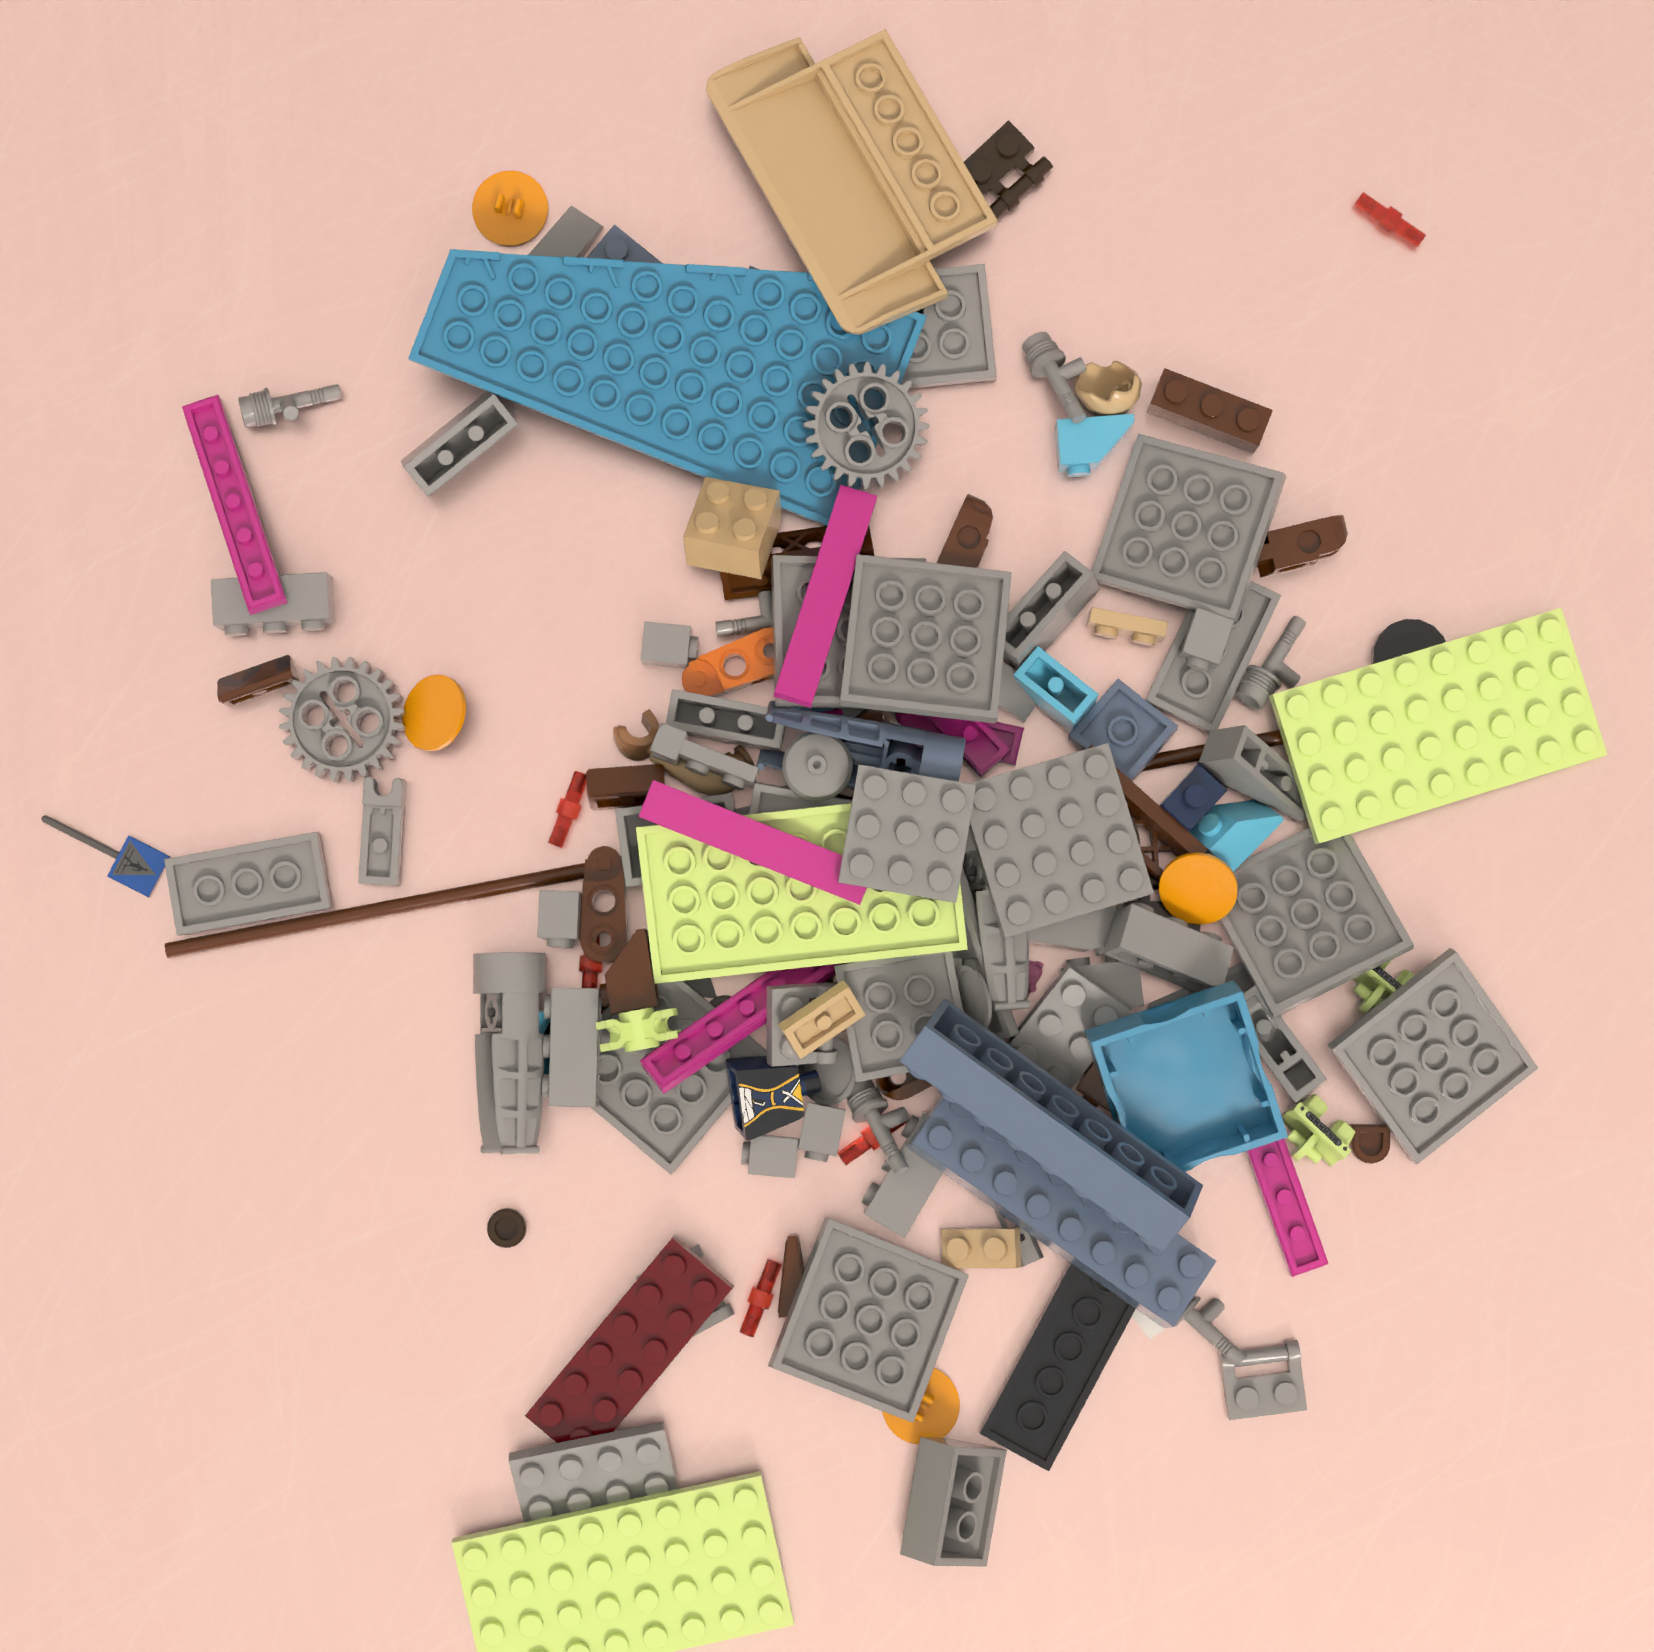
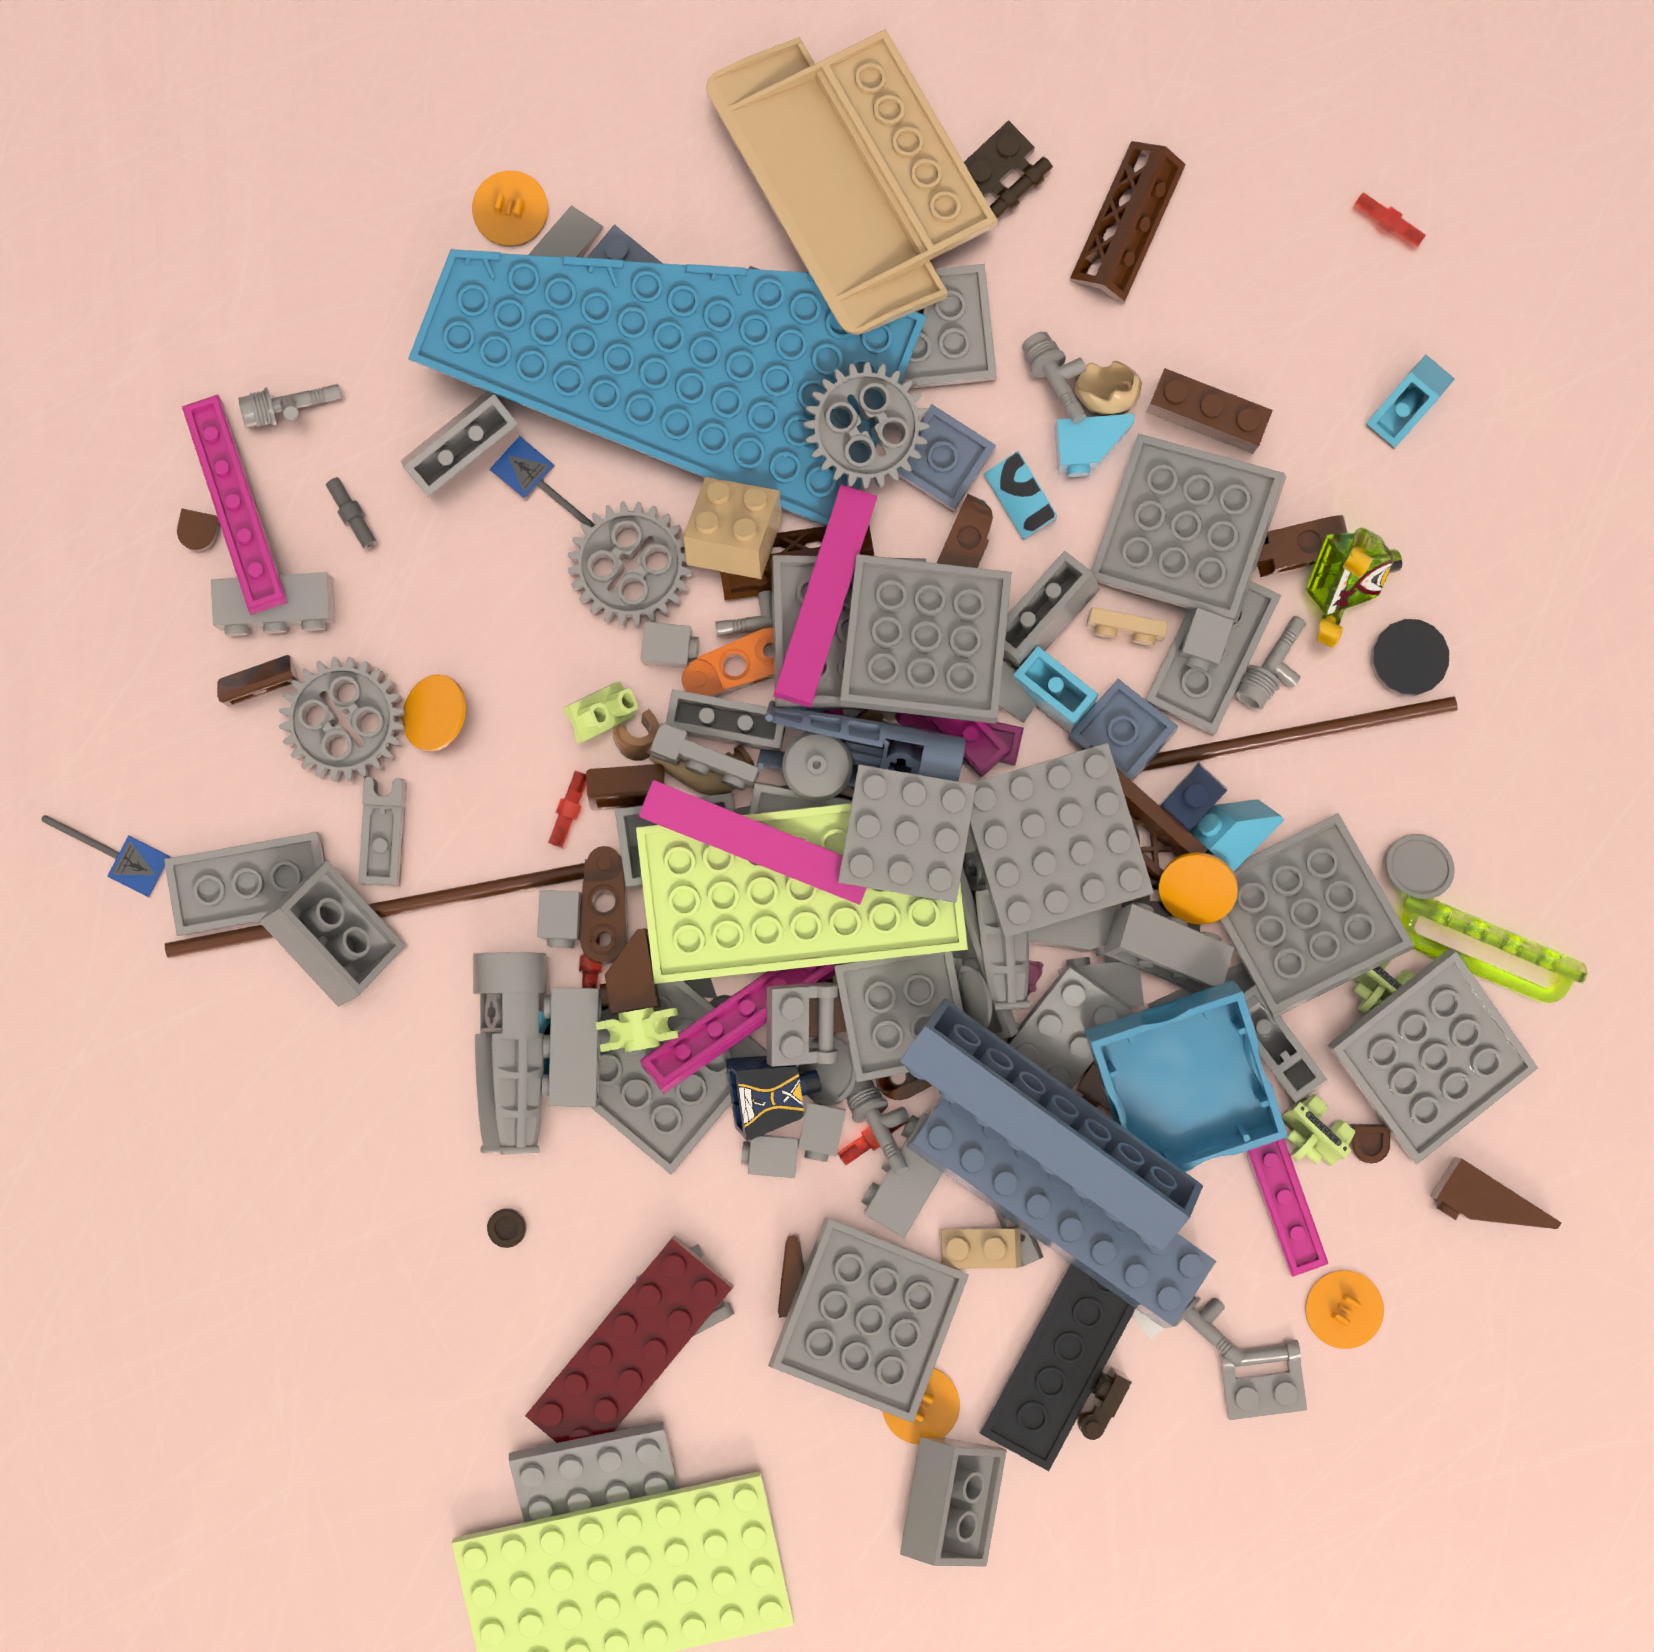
clear red bar [739,1259,782,1338] -> none
tan plate [777,980,865,1060] -> none
light grey slope [1199,725,1306,821] -> none
yellowish green plate [1269,608,1608,844] -> none
none -> reddish brown tile [177,508,220,552]
none -> light grey slope [259,860,406,1007]
none -> dark grey bar [326,477,377,550]
none -> piece [490,436,595,527]
none -> yellowish green hips [562,681,638,743]
none -> light grey gear [568,501,693,627]
none -> sand blue plate [897,404,996,511]
none -> slope [984,451,1057,540]
none -> reddish brown fence [1070,141,1186,302]
none -> dark brown plate [1077,1367,1132,1440]
none -> light orange piece [1305,1270,1384,1349]
none -> torso [1306,527,1403,648]
none -> medium azure slope [1366,354,1455,448]
none -> light grey piece [1386,834,1455,899]
none -> clear neon green piece [1400,893,1588,1004]
none -> reddish brown slope [1430,1157,1562,1229]

